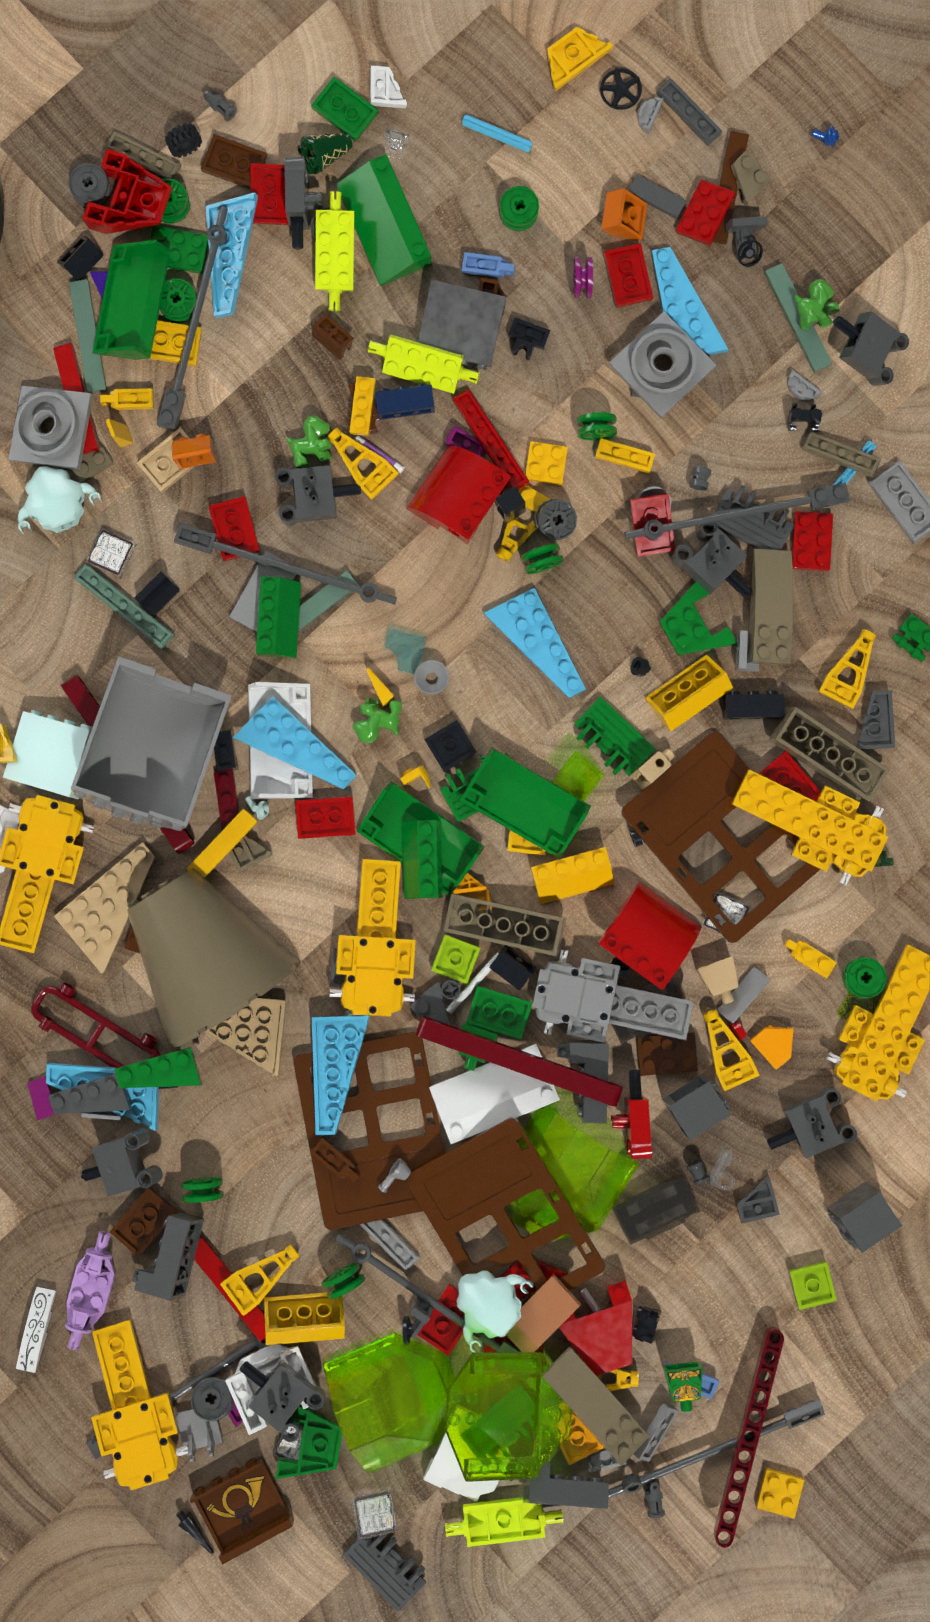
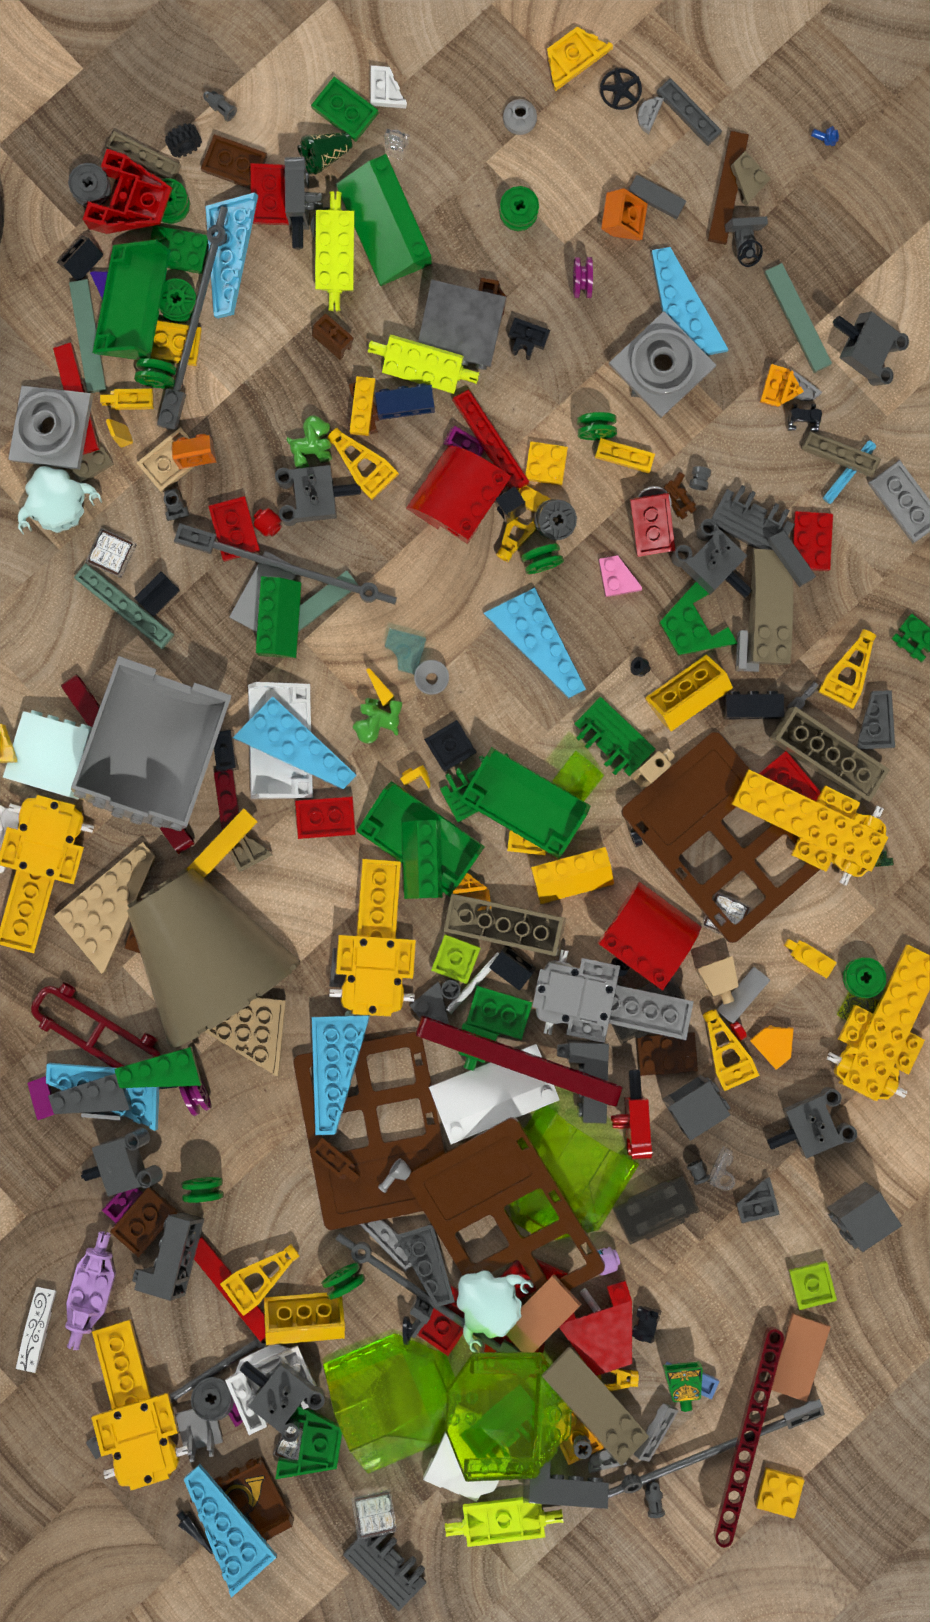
light aqua plate [245,796,269,820] -> none
bar [355,435,405,474] -> none
medium azure axle [462,114,532,153] -> none
medium blue hinge [462,252,515,278] -> none
red plate [604,243,653,308] -> none
dark grey bar [624,482,850,541] -> none
red plate [676,179,736,246] -> none
bright green animal [794,279,840,330] -> none
none -> magenta slope [102,1188,143,1223]
none -> green wheel [134,358,176,389]
none -> dark grey plate [164,488,189,521]
none -> magenta wheel [179,1077,212,1116]
none -> medium azure wing [184,1464,277,1598]
none -> red head [254,508,282,537]
none -> dark grey wing [395,1224,455,1308]
none -> light grey piece [503,99,537,135]
none -> dark grey bush [573,1435,592,1459]
none -> lavender head [597,1247,620,1276]
none -> bright pink wing [599,556,642,597]
none -> reddish brown piece [663,472,697,520]
none -> light orange slope [760,364,804,407]
none -> dark grey tile [767,530,816,587]
none -> nougat tile [772,1313,831,1402]
none -> flat silver piece [786,682,820,709]

